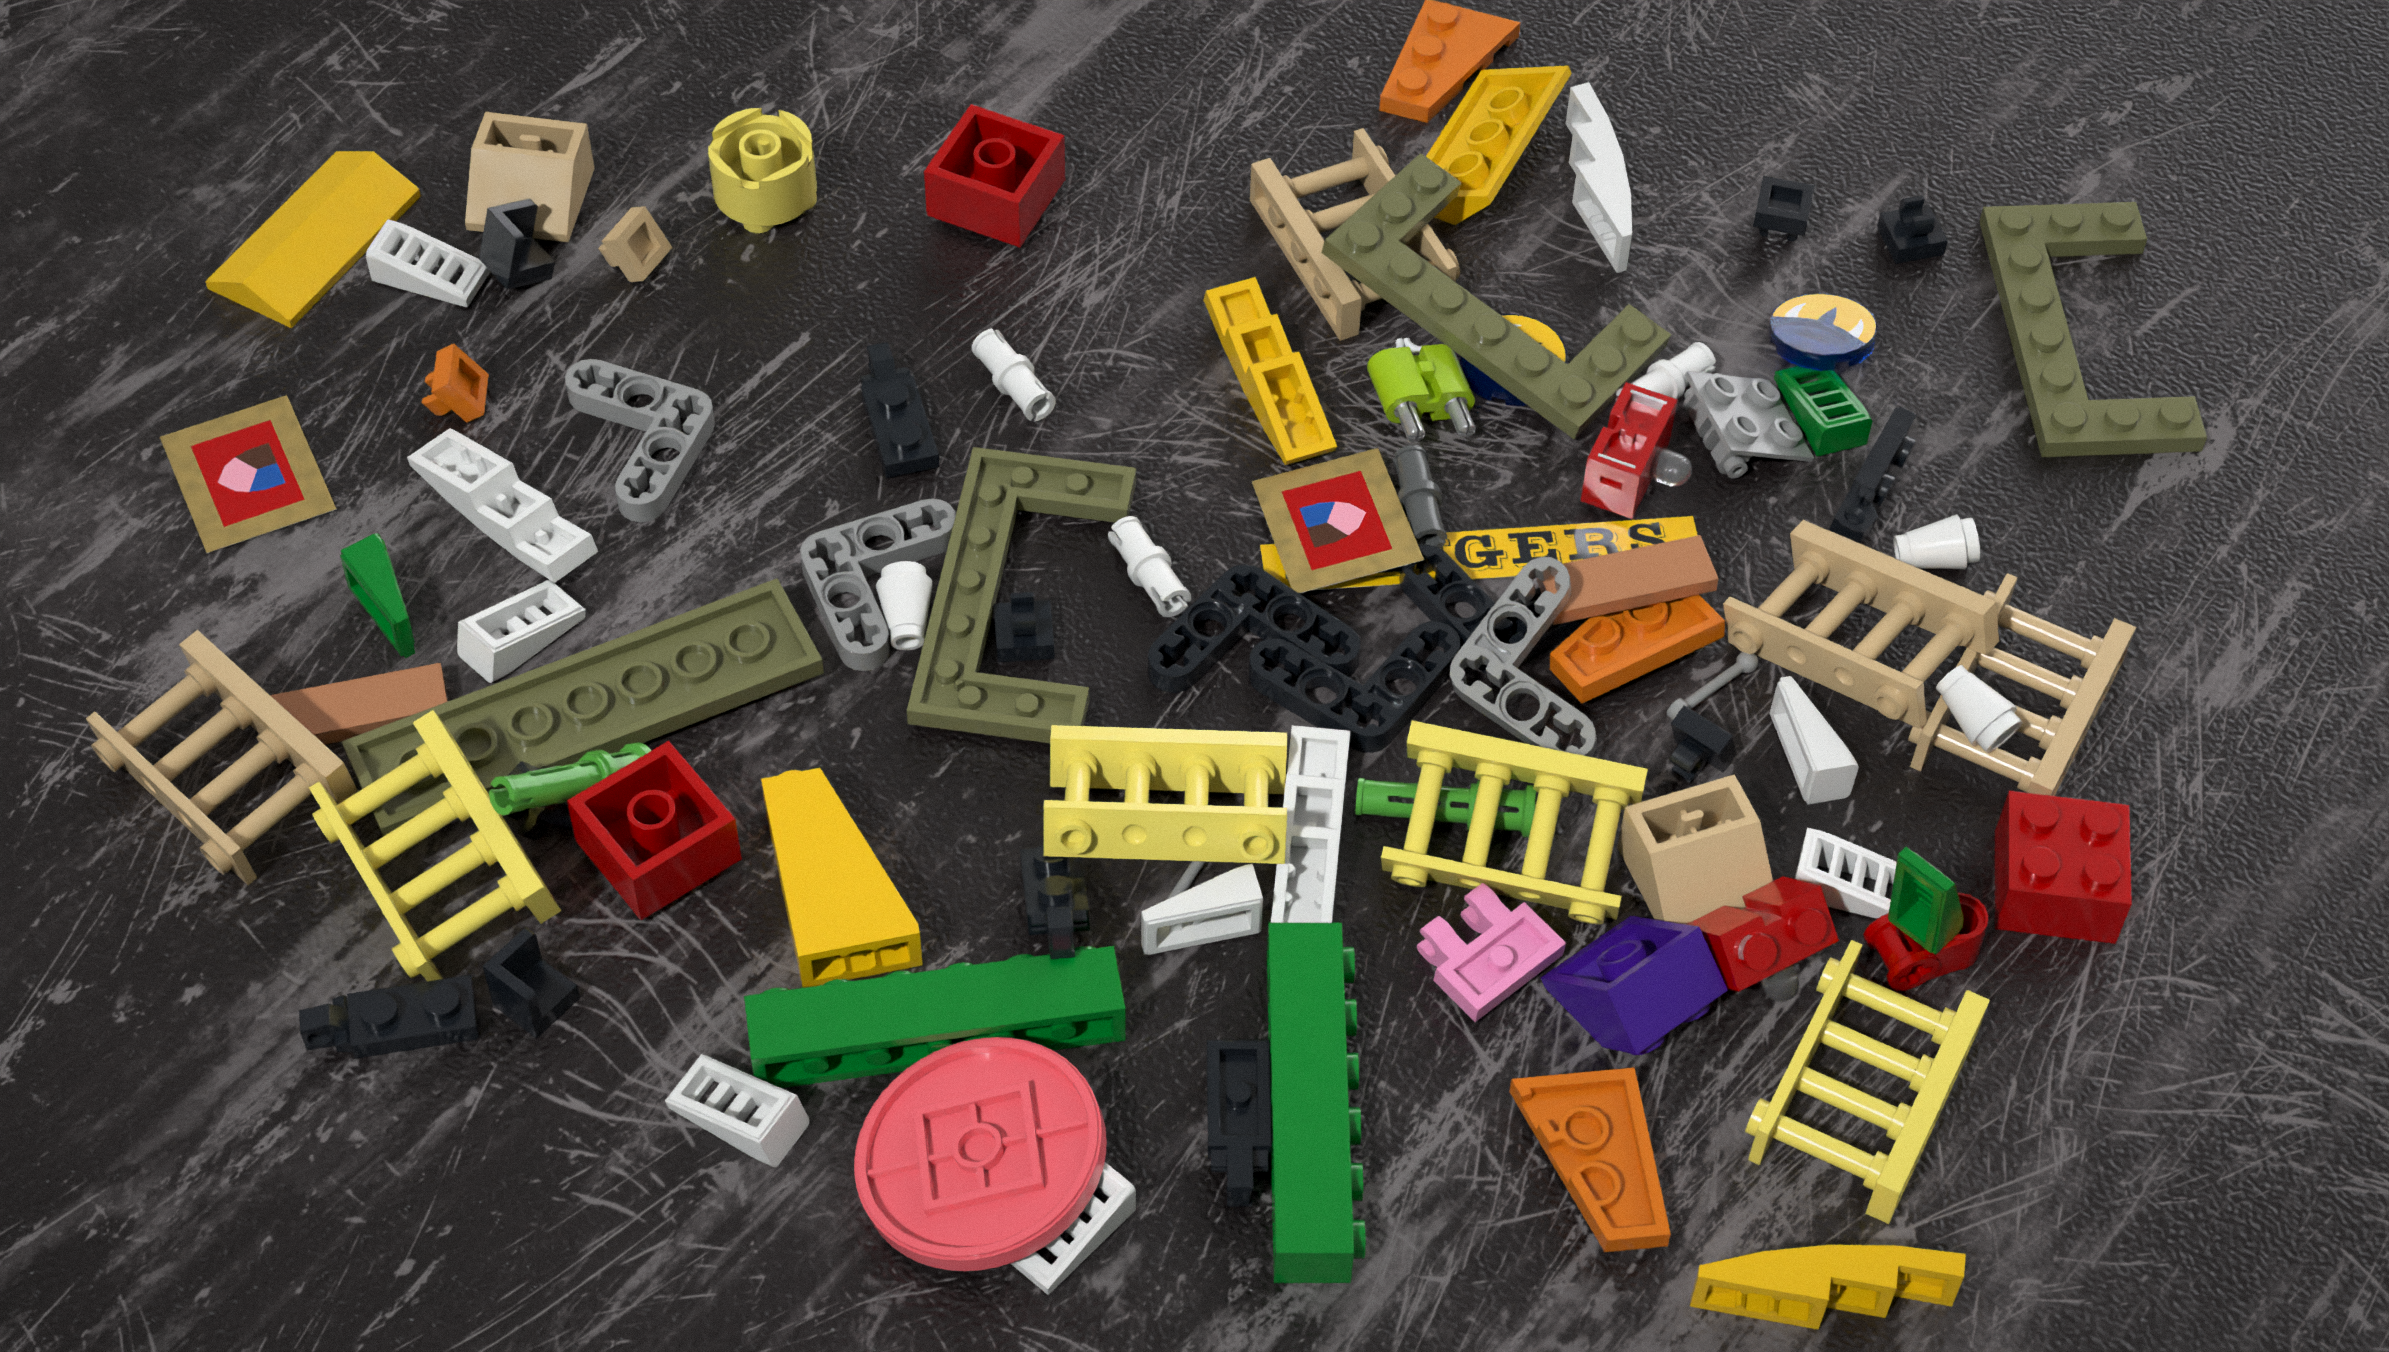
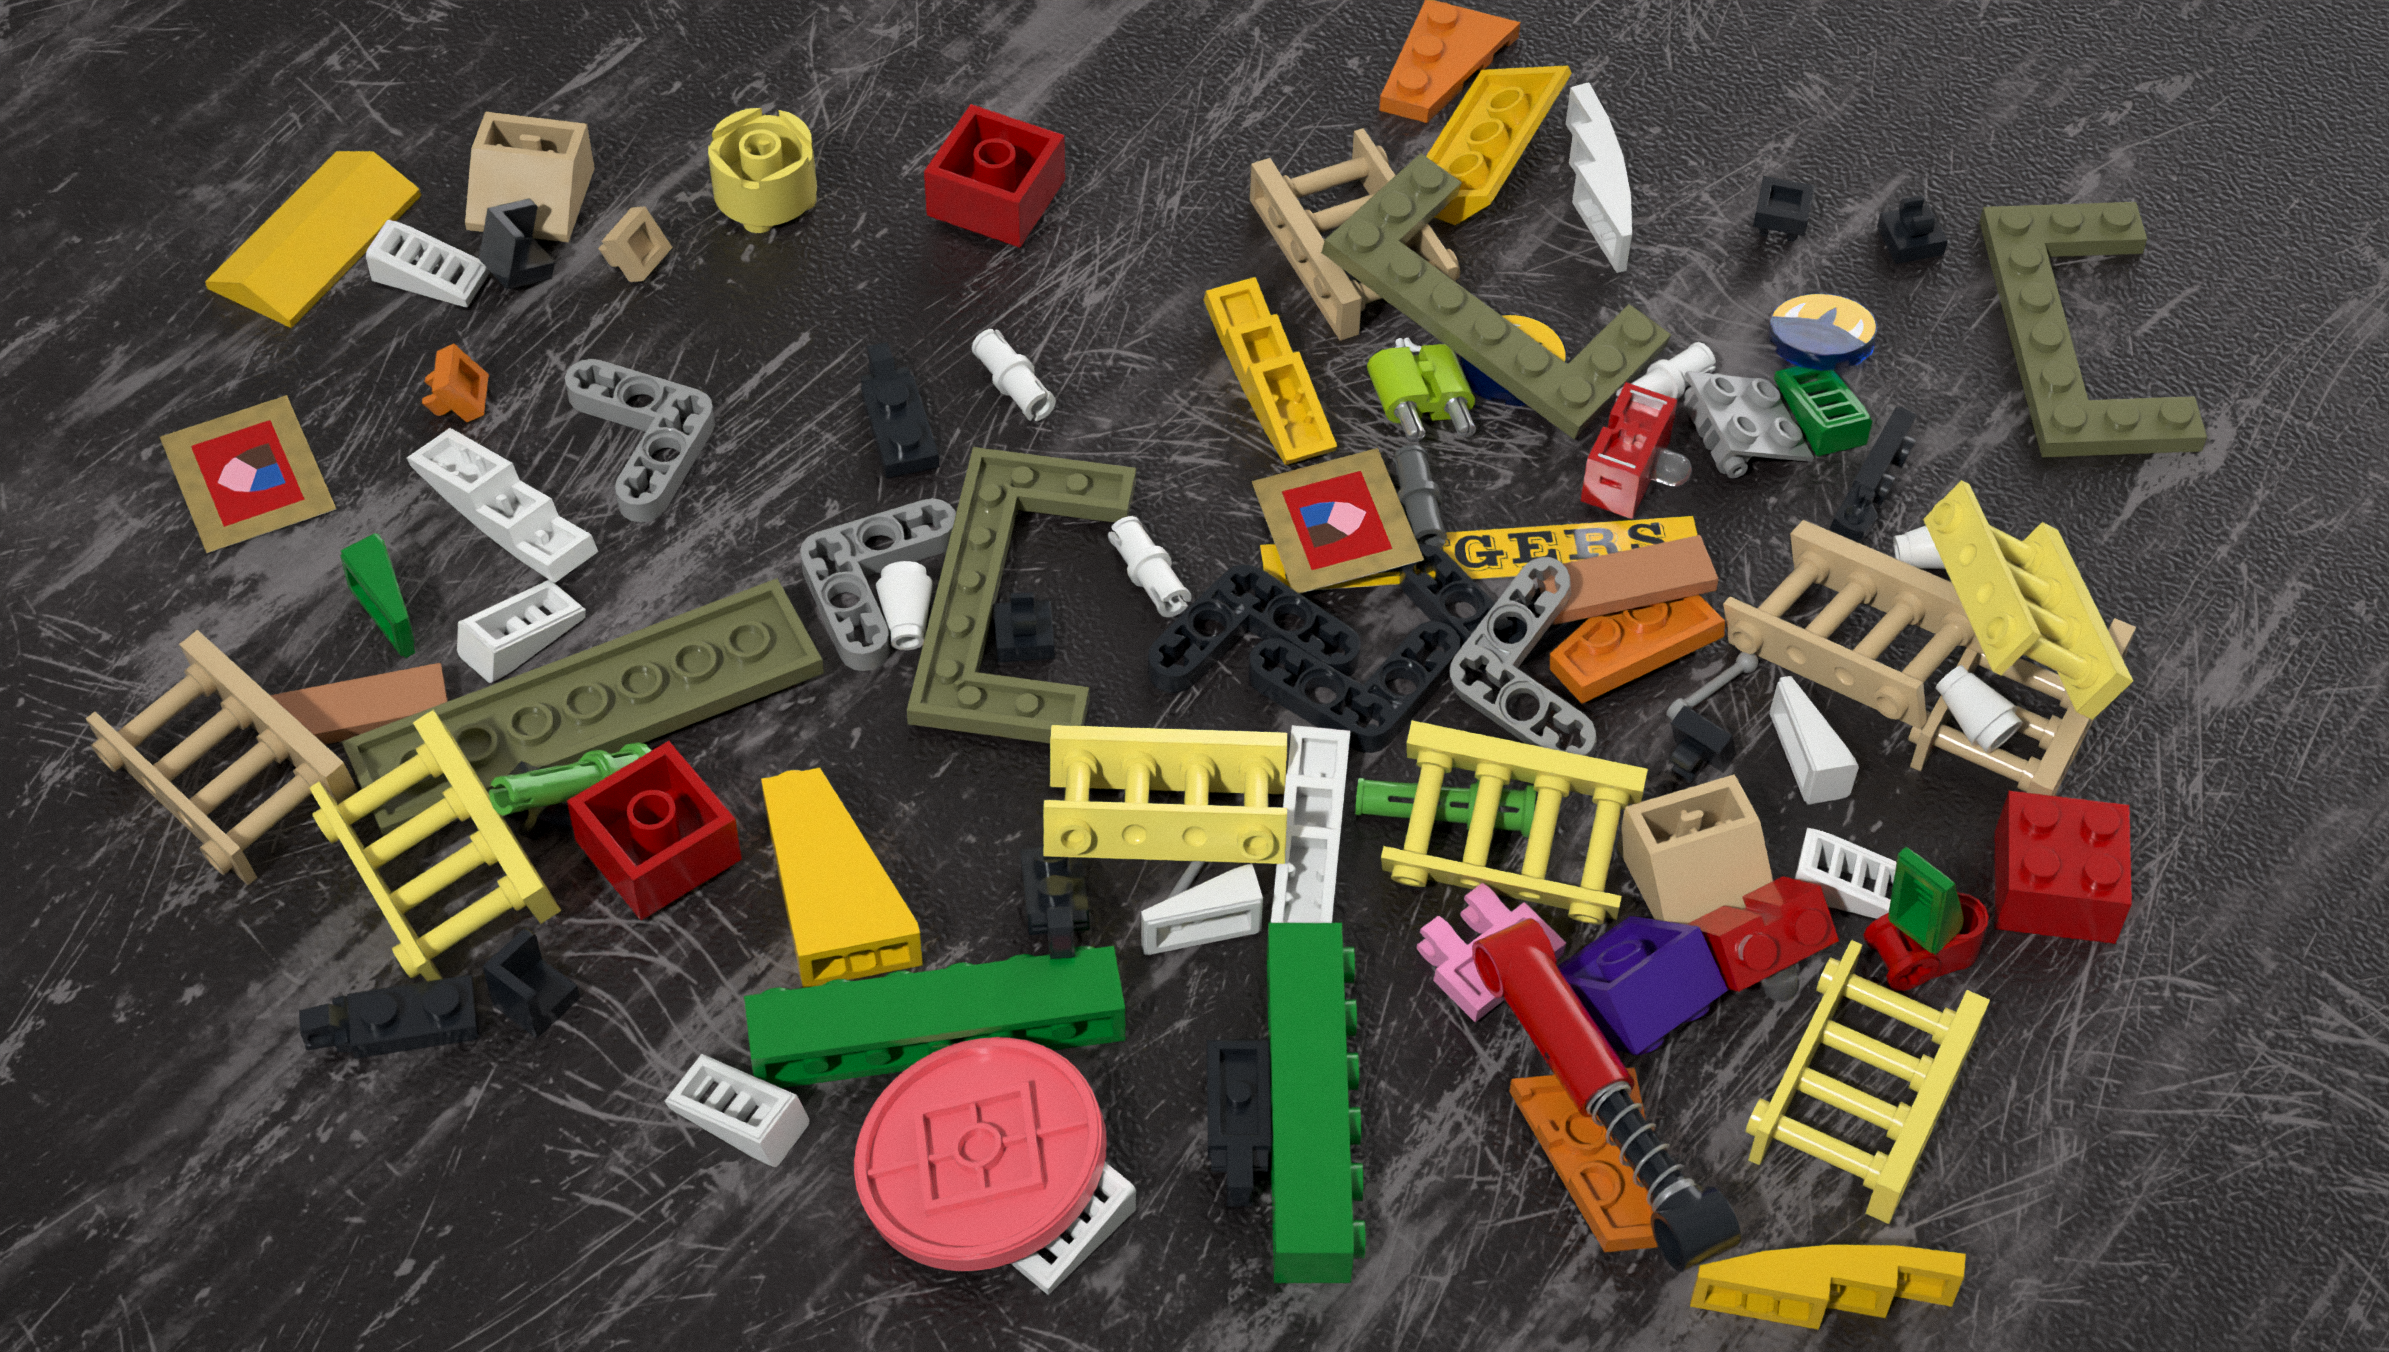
none -> piece [1472,918,1741,1272]
none -> light yellow fence [1923,480,2133,720]

